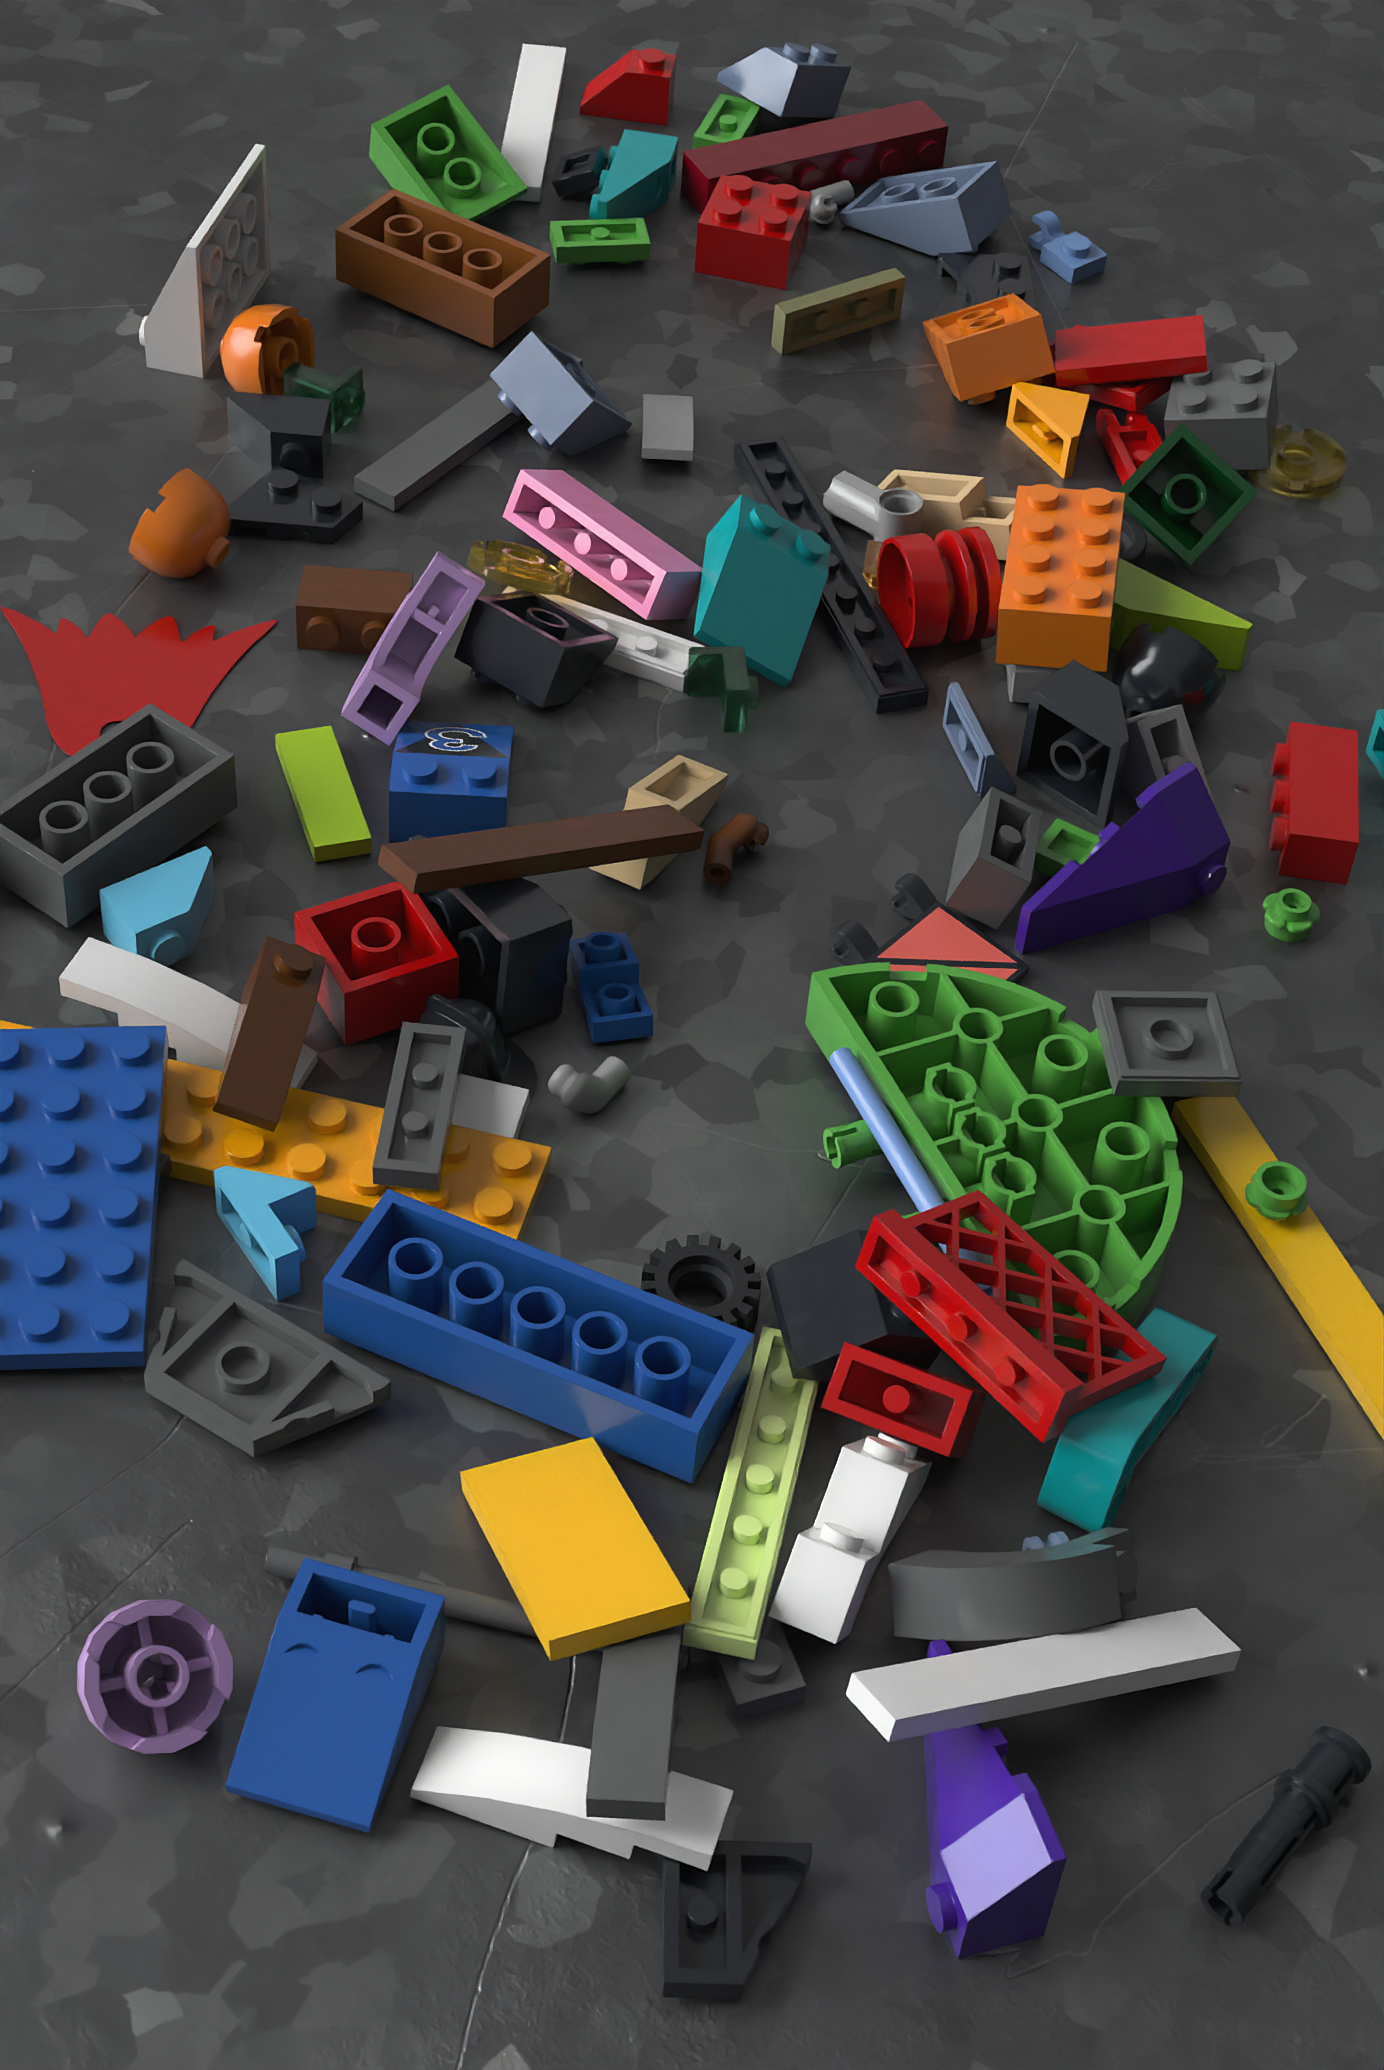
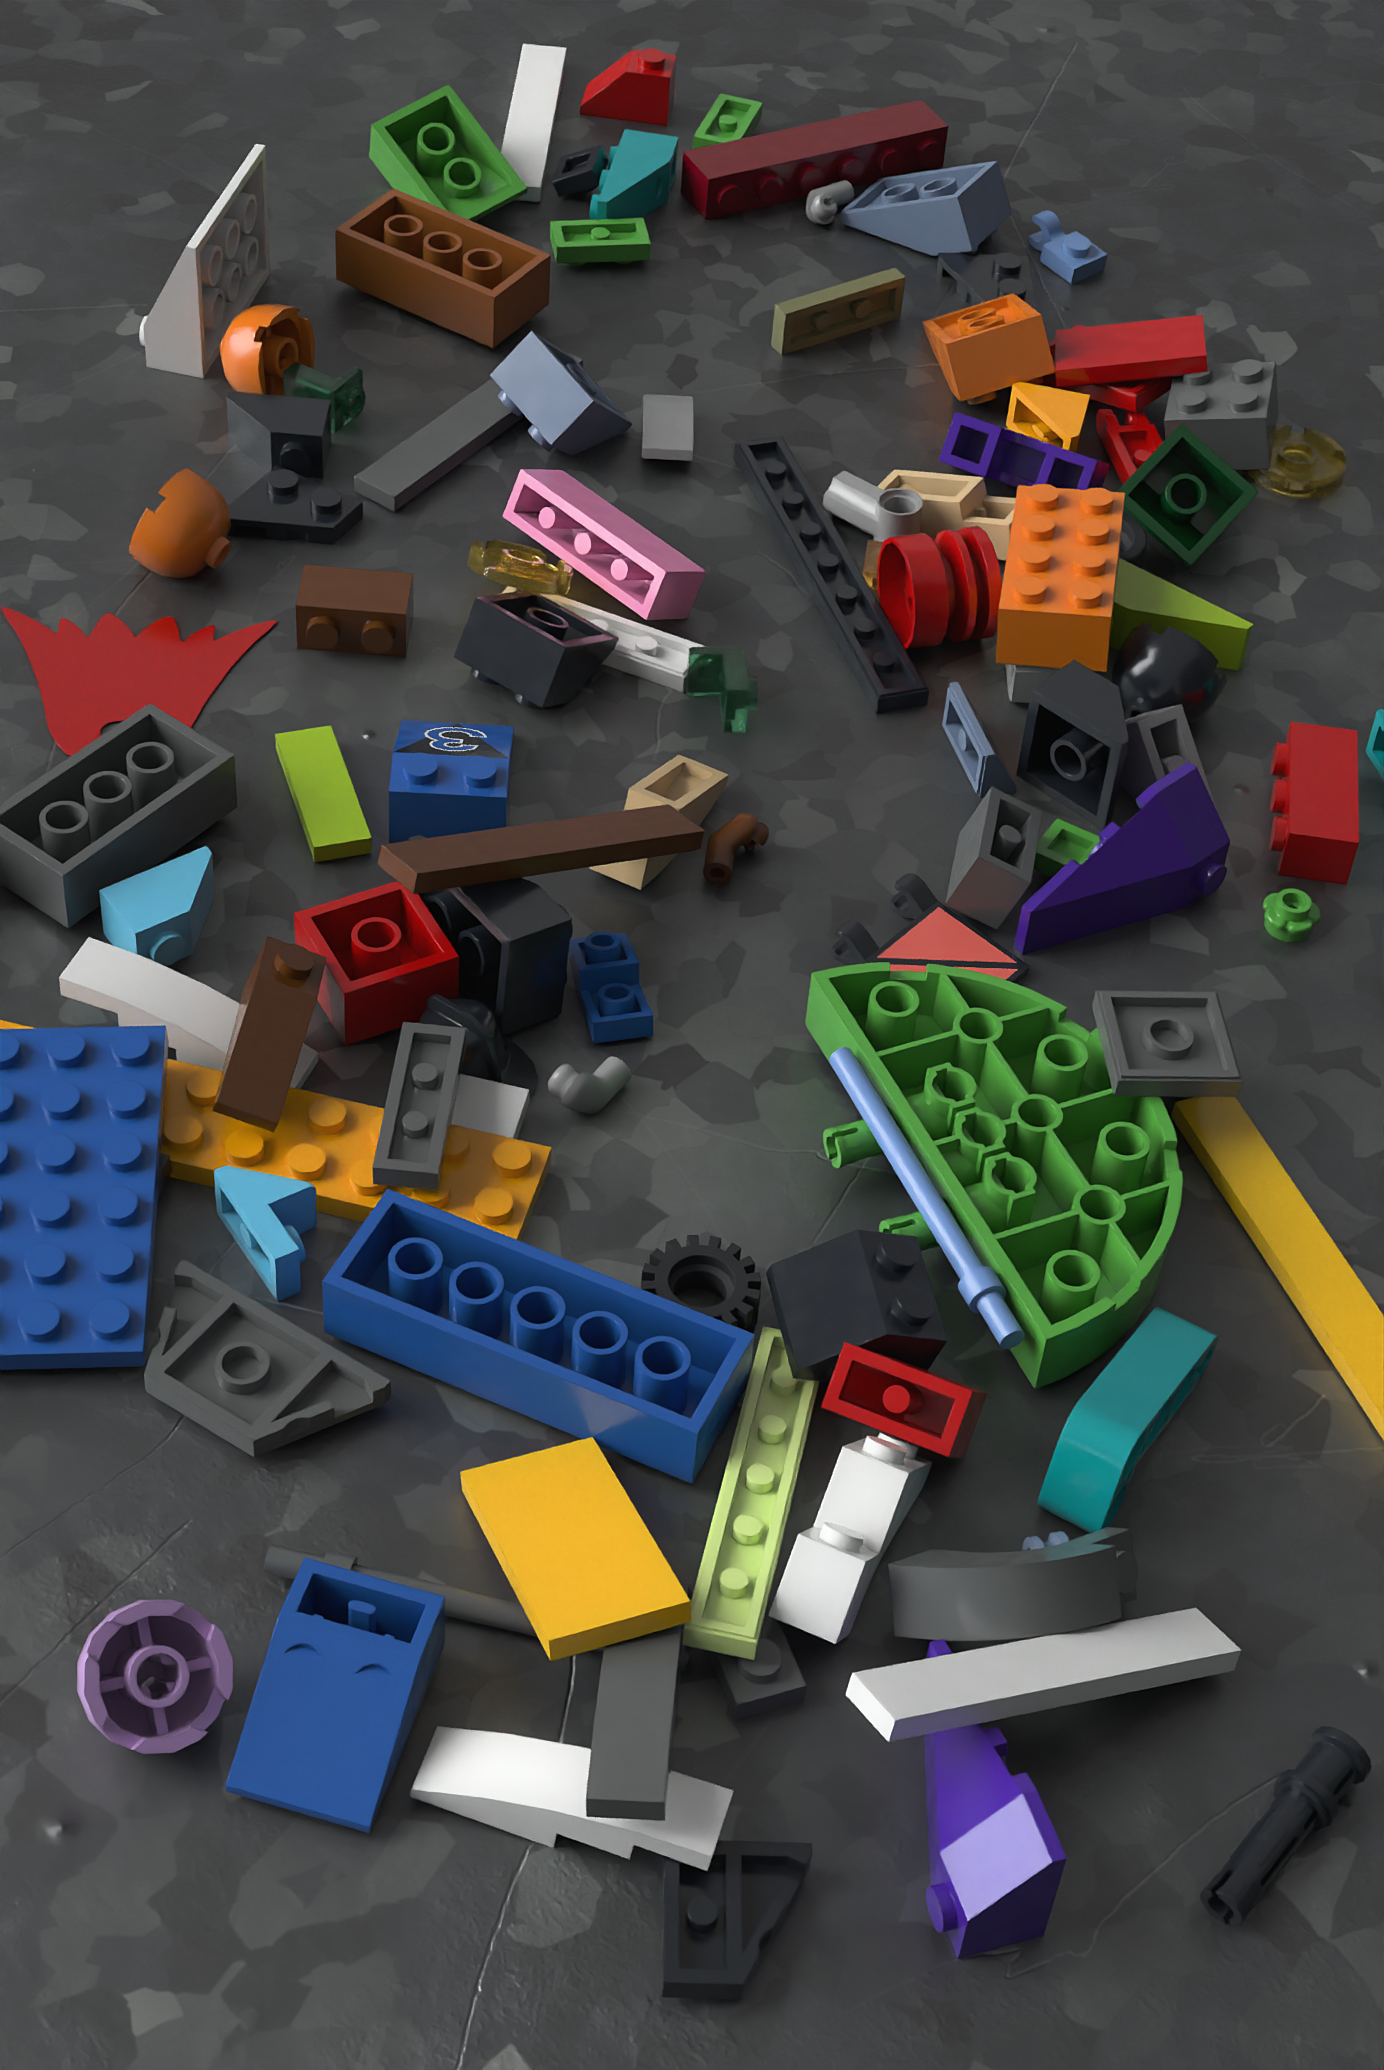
lavender arch [341,551,485,746] -> none
teal slope [693,494,831,688] -> none
red brick [694,175,812,290] -> none
sand blue slope [716,42,851,118] -> none
red fence [855,1190,1167,1443] -> none
bright green plate [1245,1161,1309,1220] -> none
none -> dark purple arch [938,412,1110,490]

